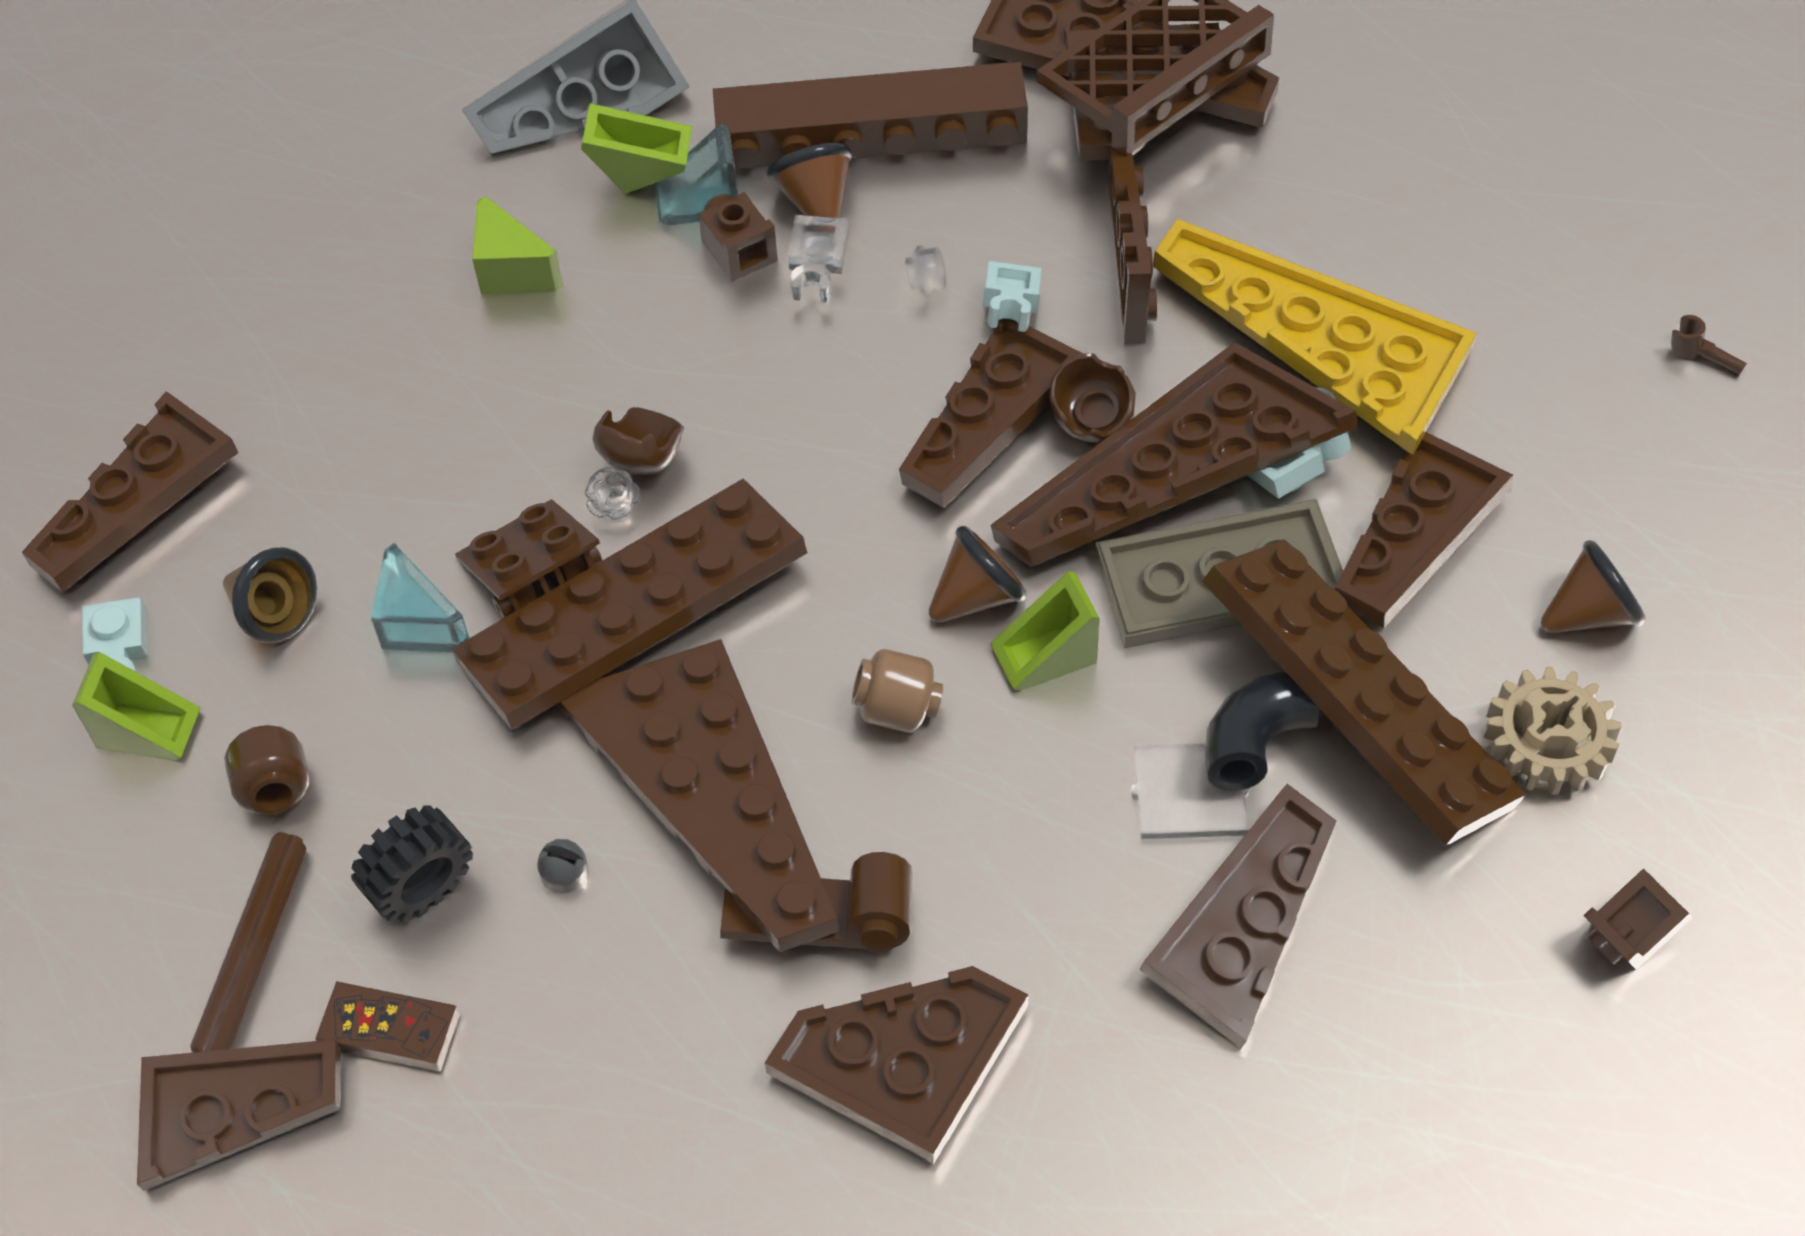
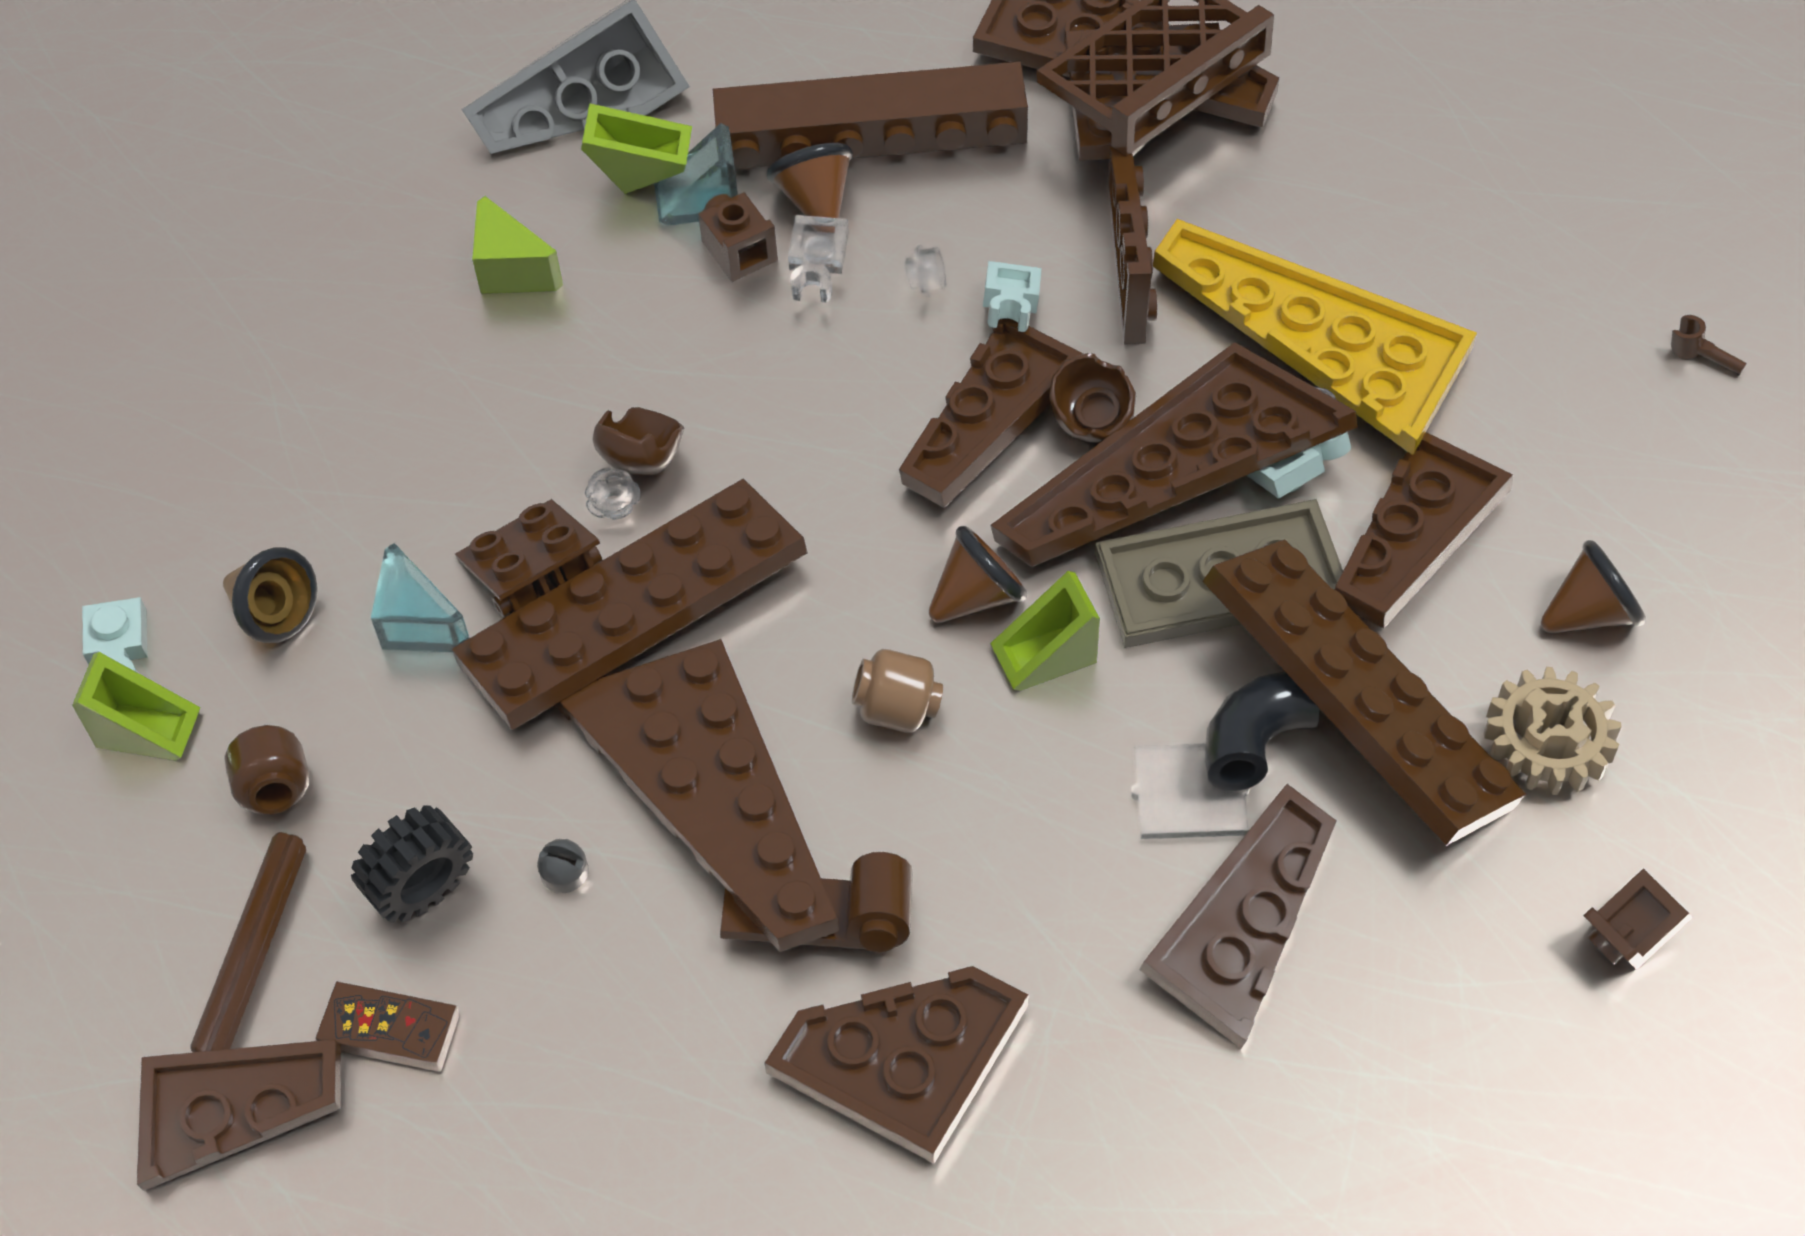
reddish brown wing [22,391,239,593] -> none

